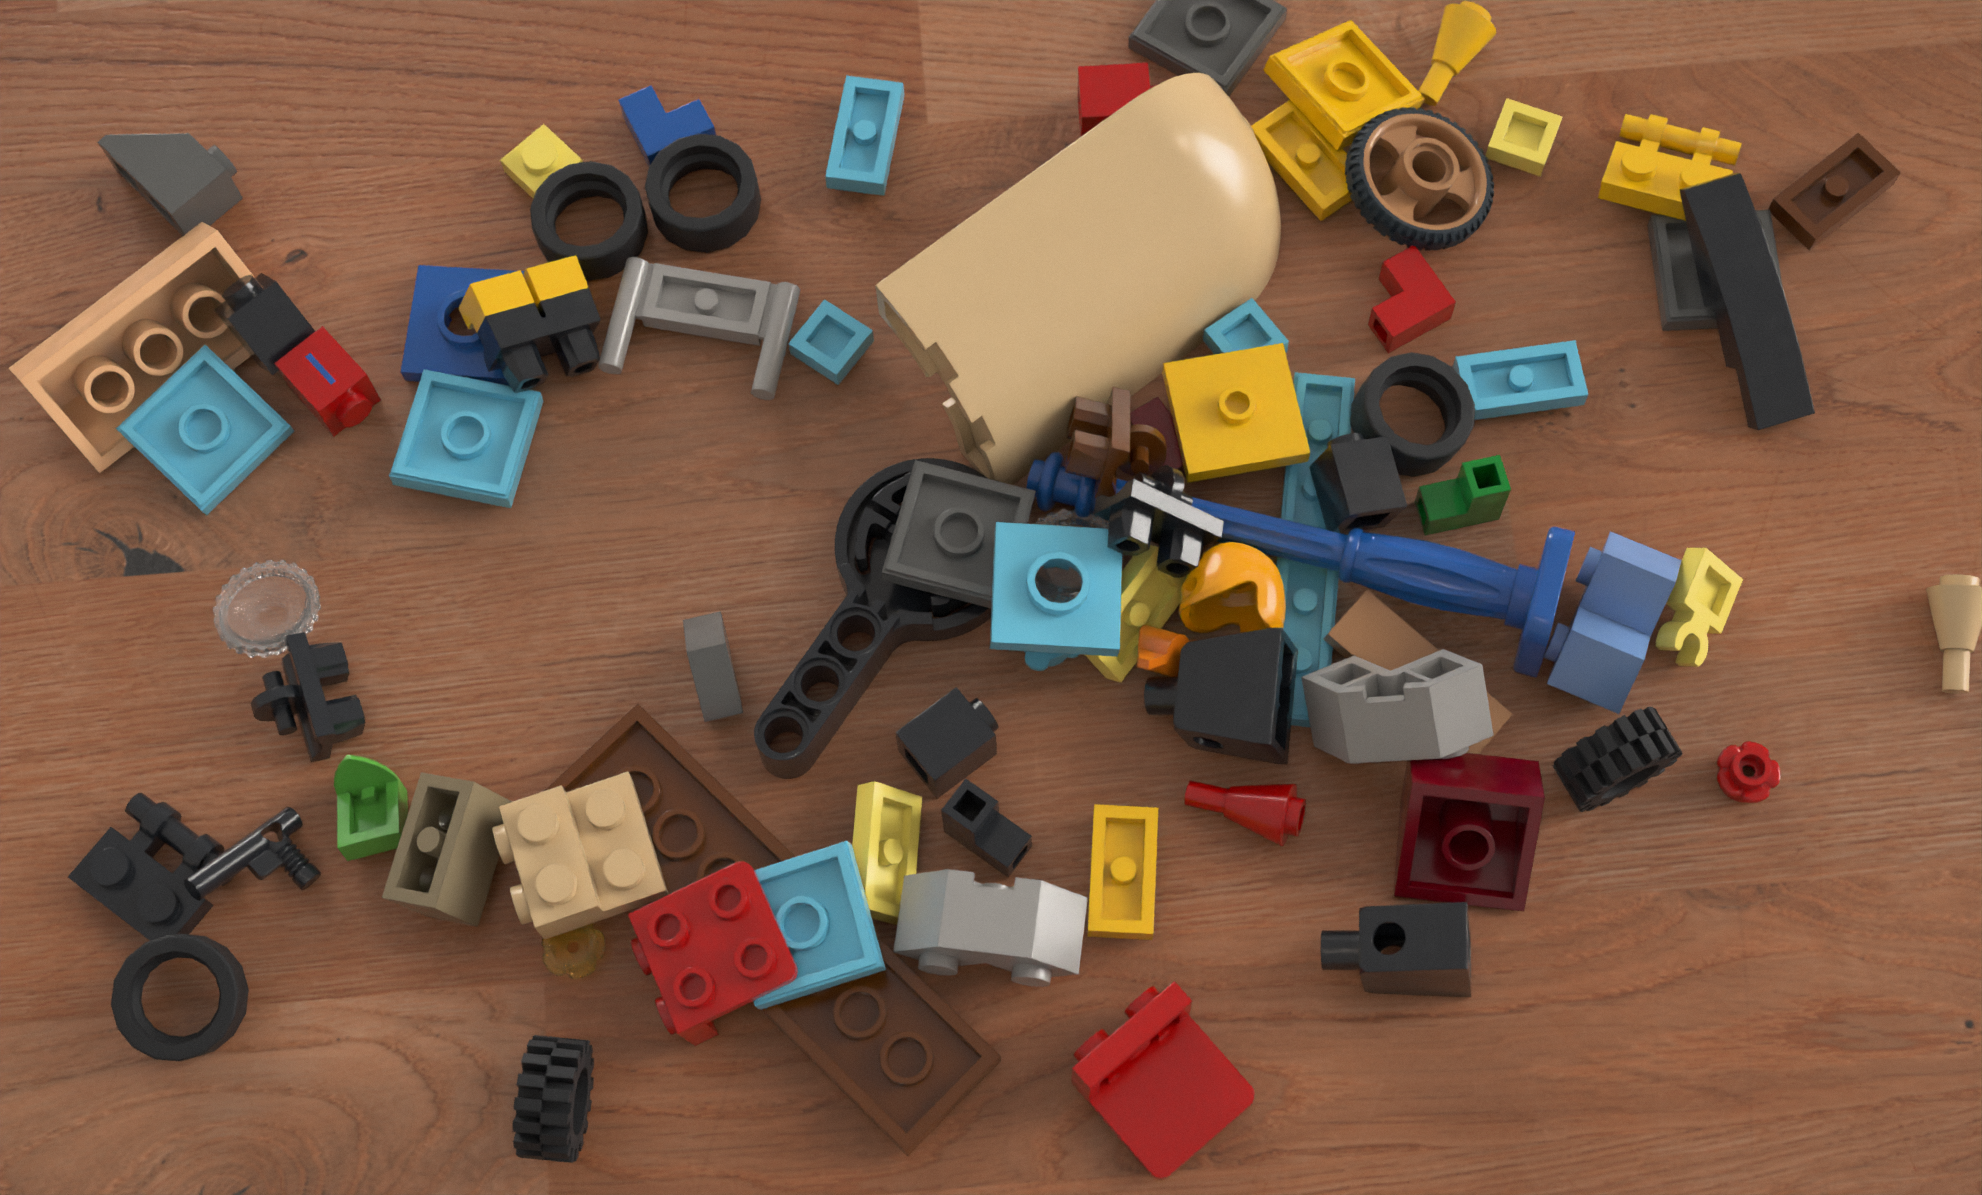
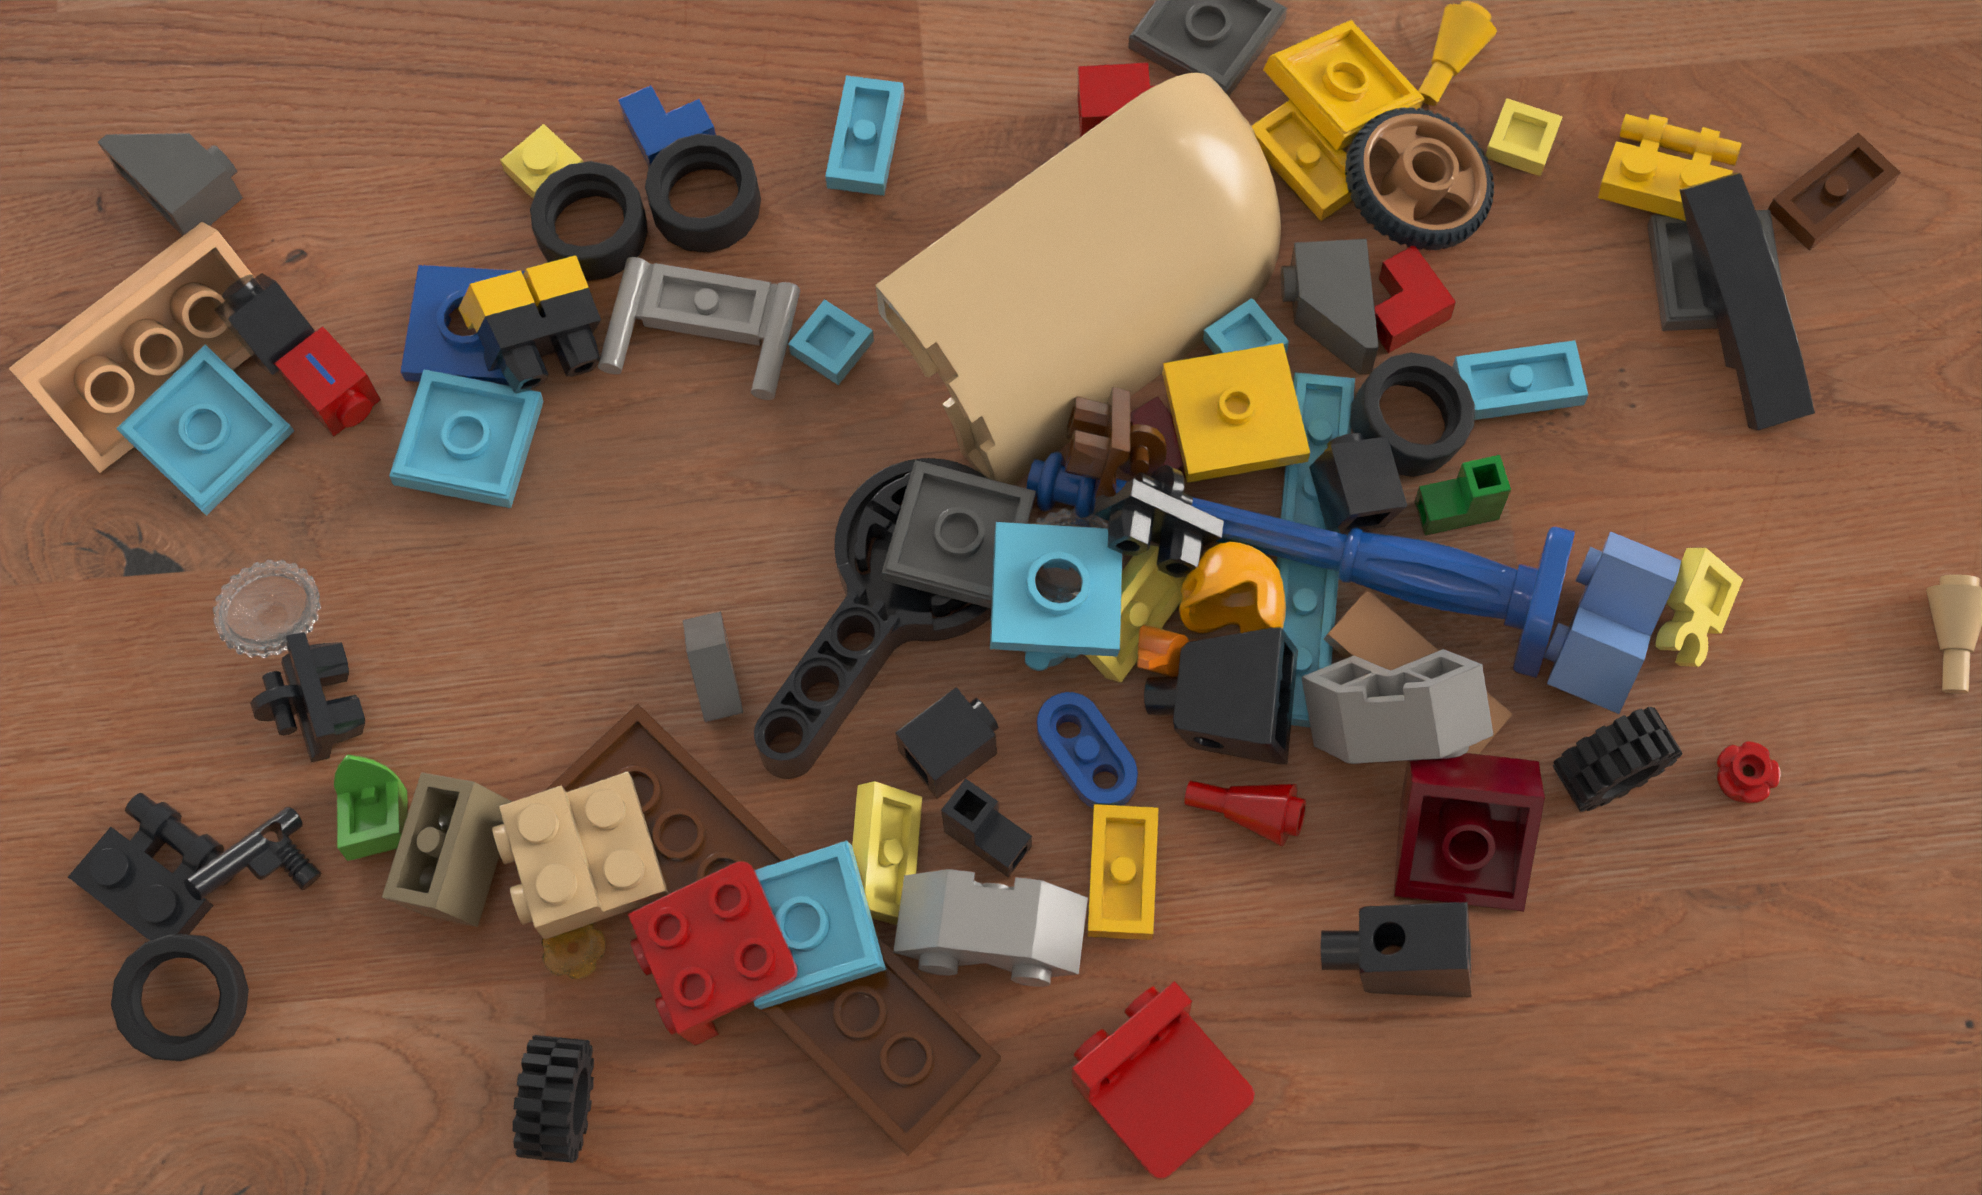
none -> blue plate [1037,692,1138,809]
none -> dark grey slope [1280,239,1379,375]

